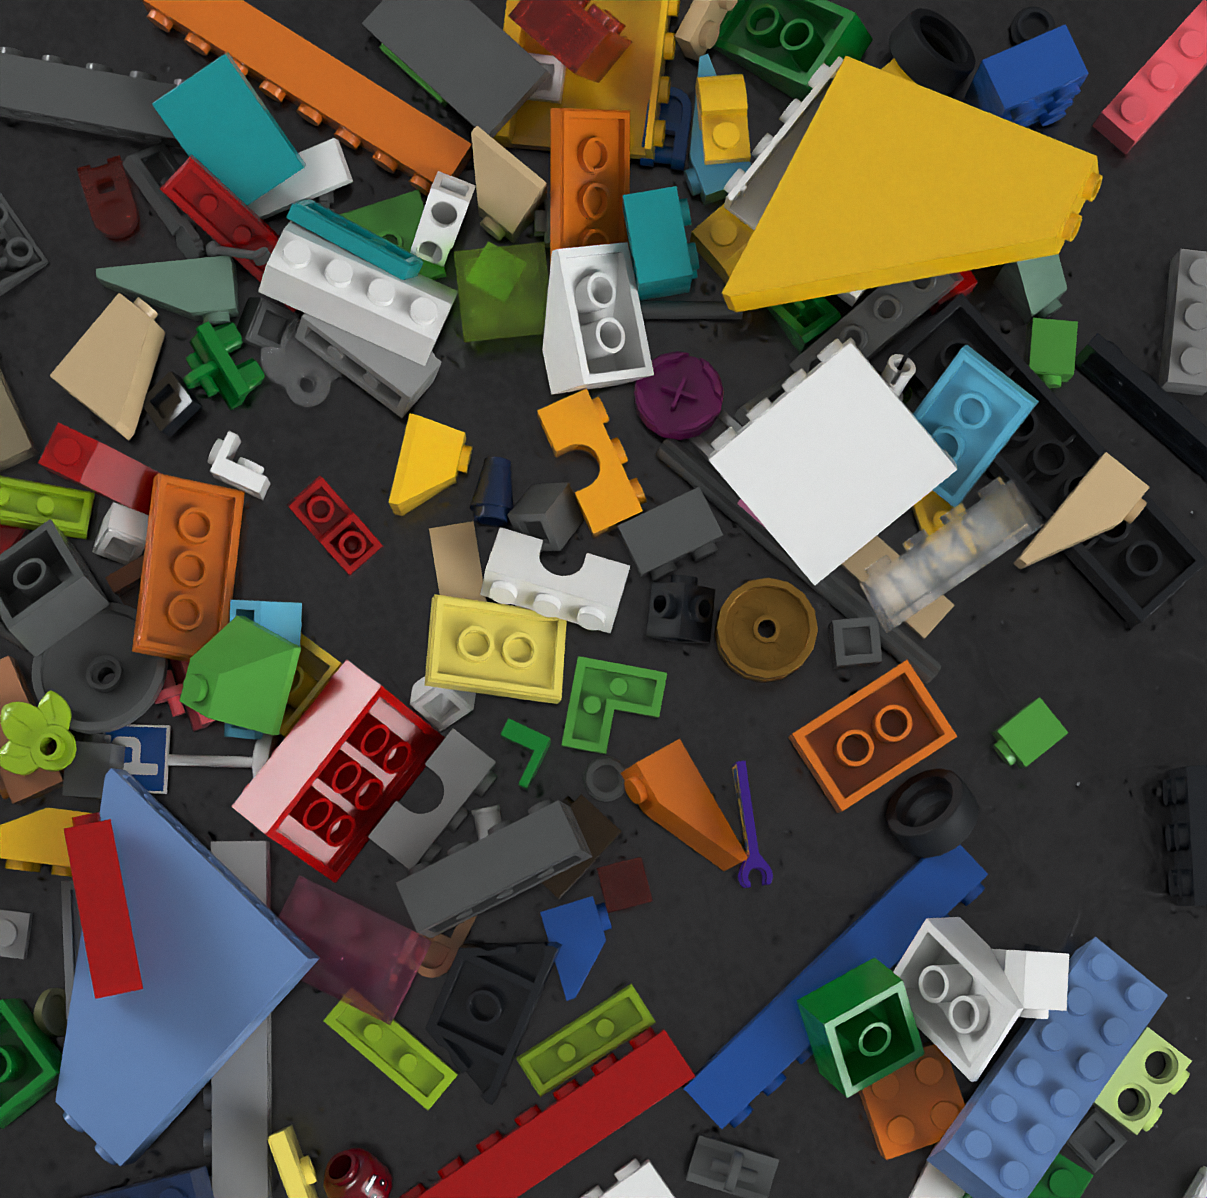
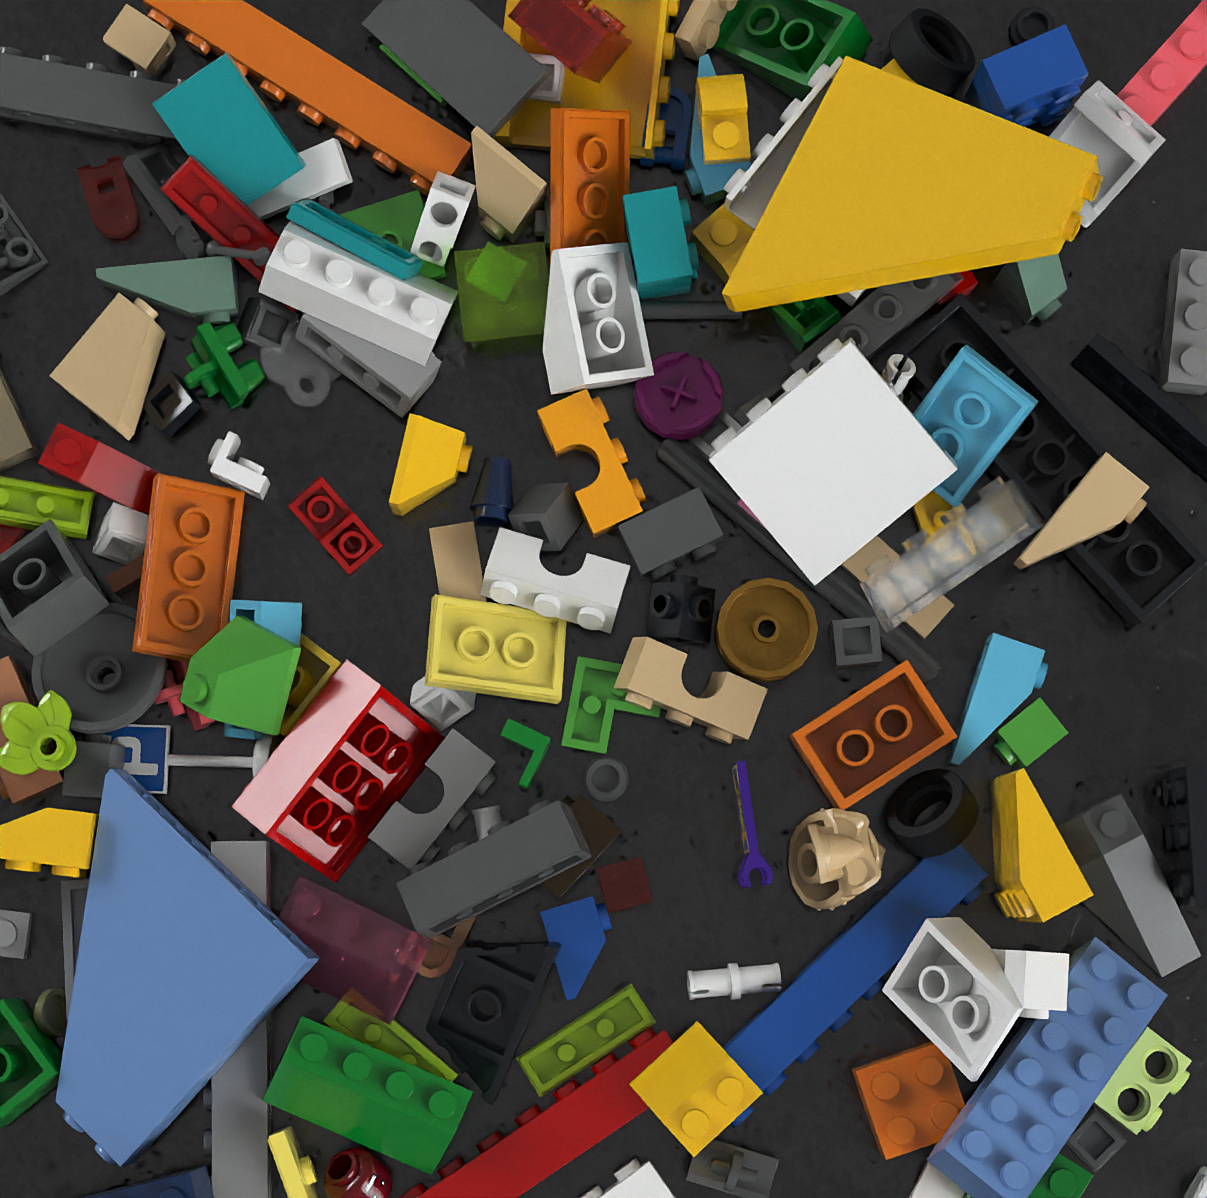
red slope [64,812,143,999] -> none
orange slope [621,739,748,871] -> none
green brick [796,957,925,1098] -> none
bright green brick [1024,318,1078,388] -> none
none -> tan panel [103,3,177,76]
none -> green slope [262,1015,473,1175]
none -> tan arch [614,637,768,744]
none -> yellow slope [629,1021,763,1157]
none -> white pin [687,963,781,1000]
none -> tan head [788,808,886,911]
none -> medium azure slope [945,633,1048,767]
none -> yellow slope [990,768,1094,922]
none -> white panel [1049,80,1166,228]
none -> dark grey wedge [1056,793,1201,977]

